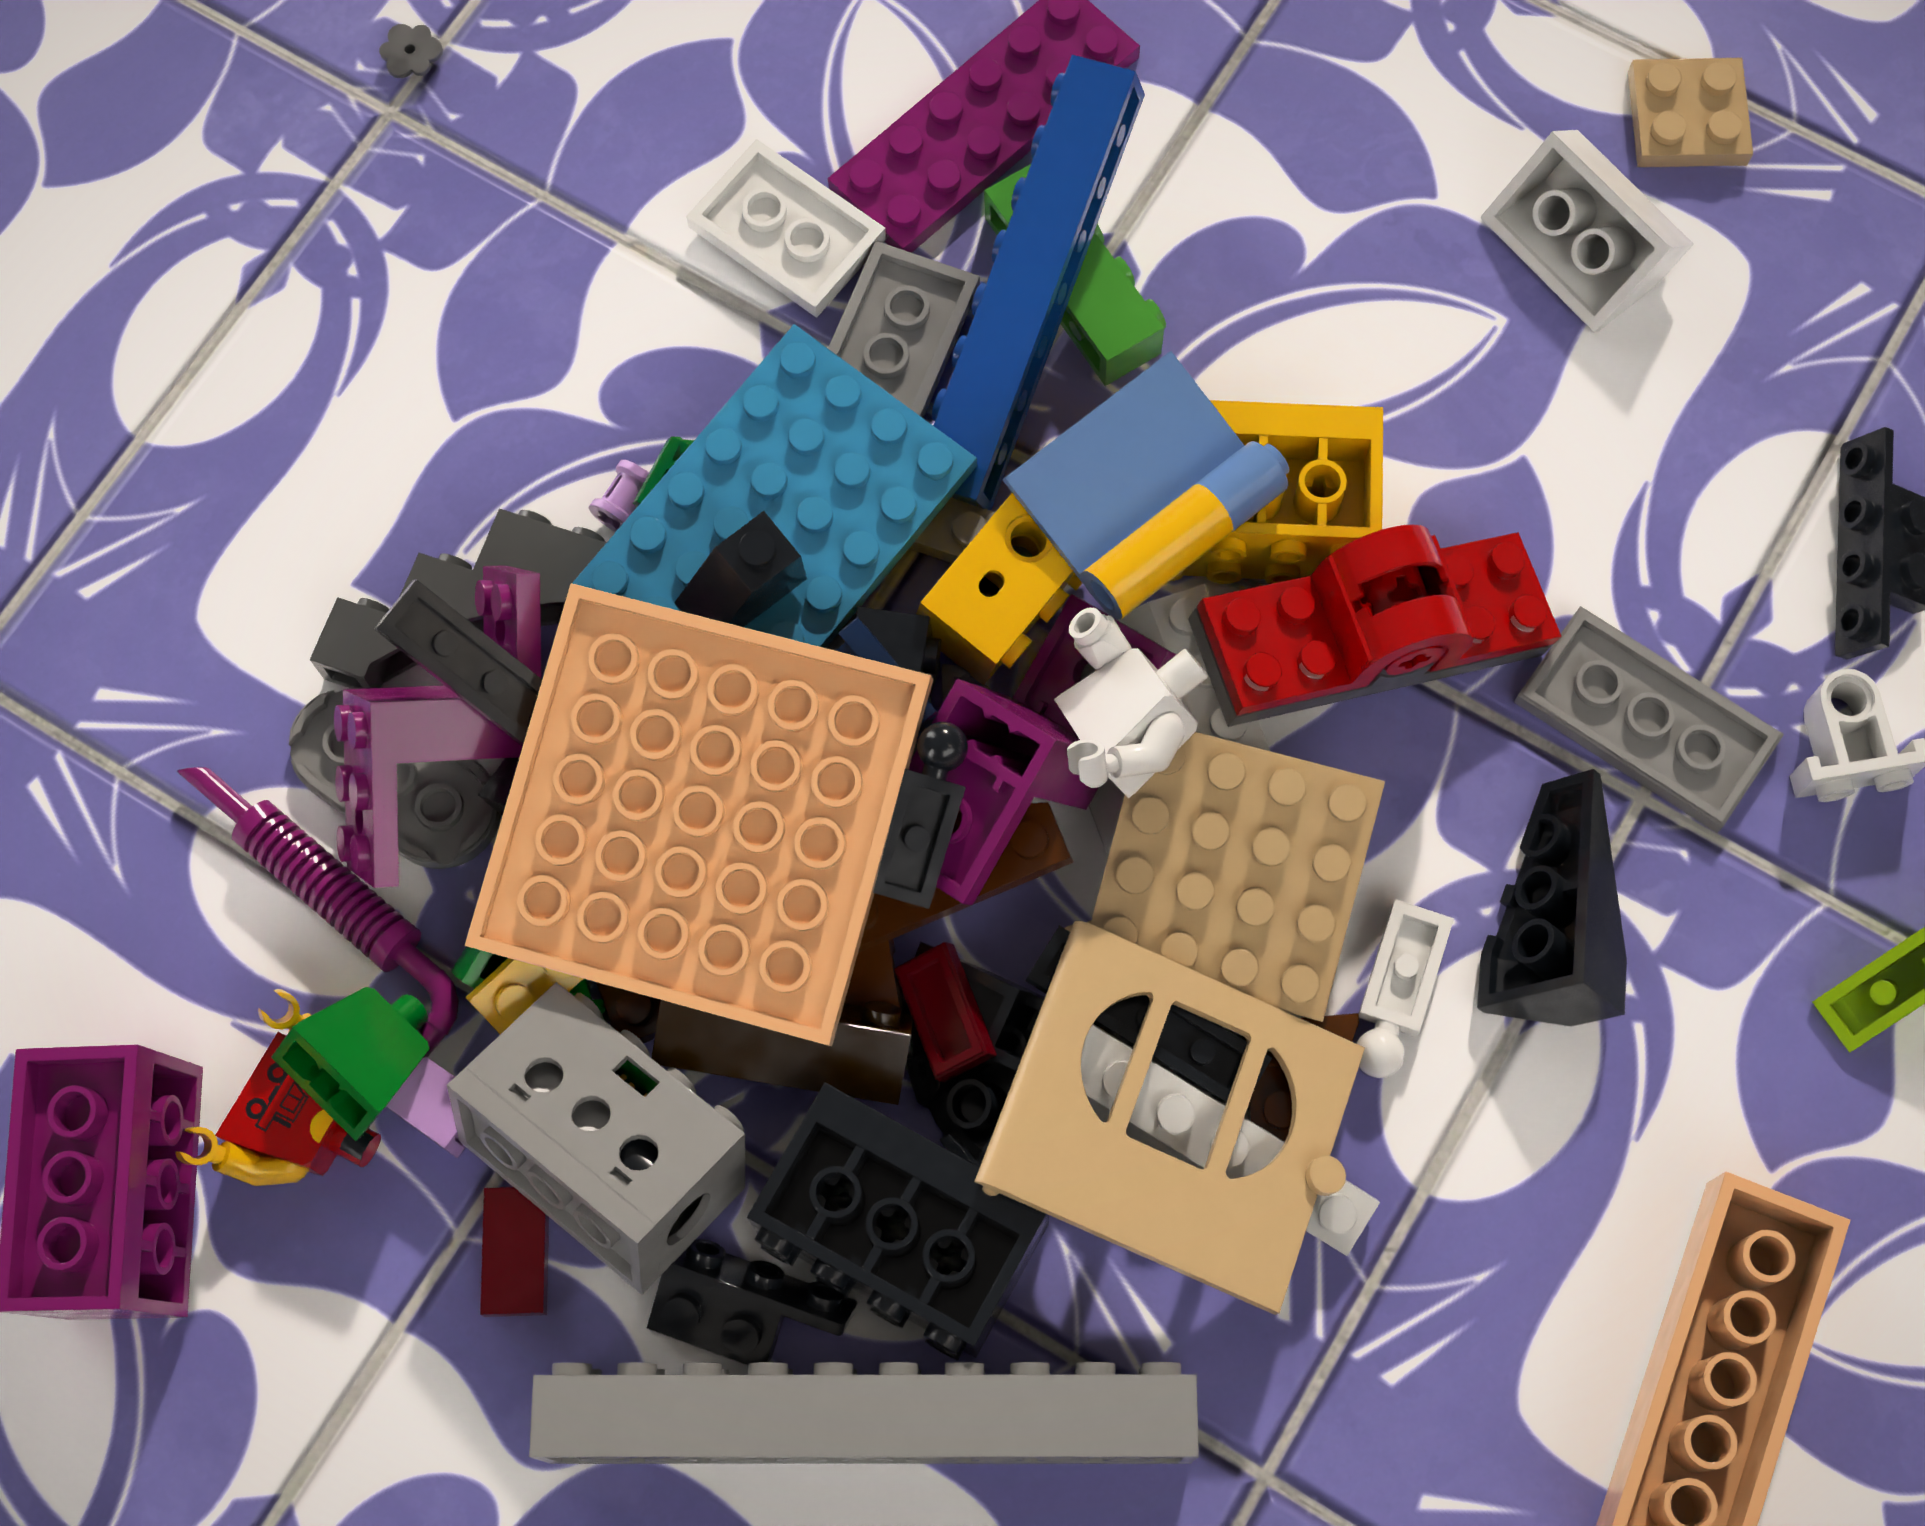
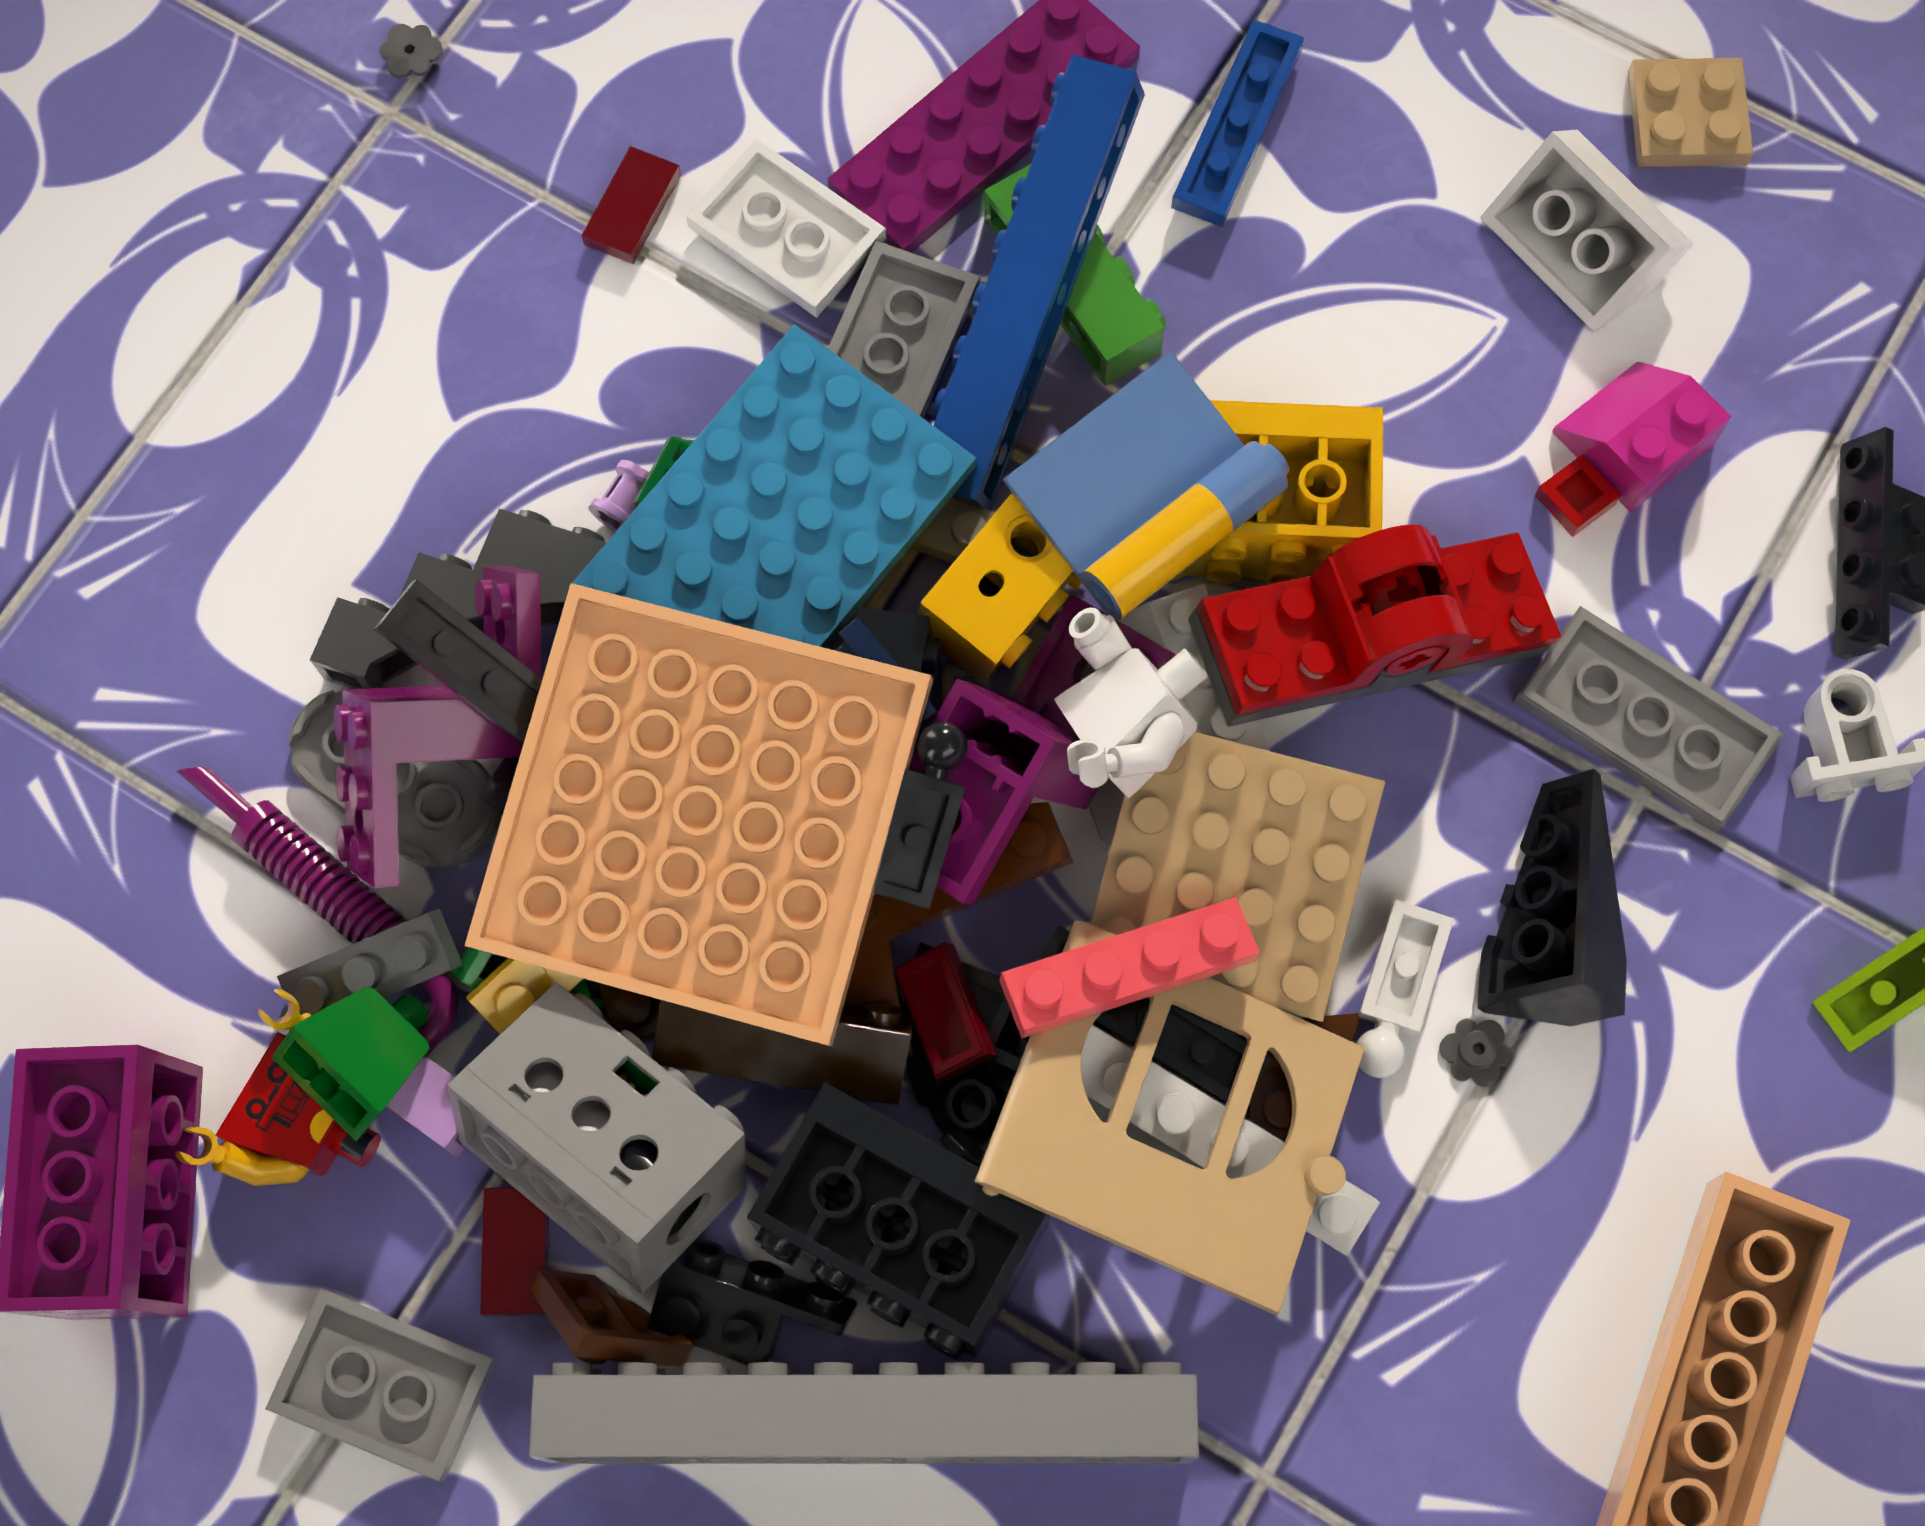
black slope [674,511,807,627] -> none
none -> light grey plate [265,1288,497,1483]
none -> dark grey plate [277,908,463,1015]
none -> reddish brown wing [530,1268,693,1367]
none -> dark red tile [581,146,681,265]
none -> coral plate [999,897,1260,1038]
none -> blue plate [1171,19,1304,227]
none -> flat silver plant [1439,1018,1512,1087]
none -> red tile [1535,454,1621,537]
none -> dark pink slope [1552,361,1732,513]

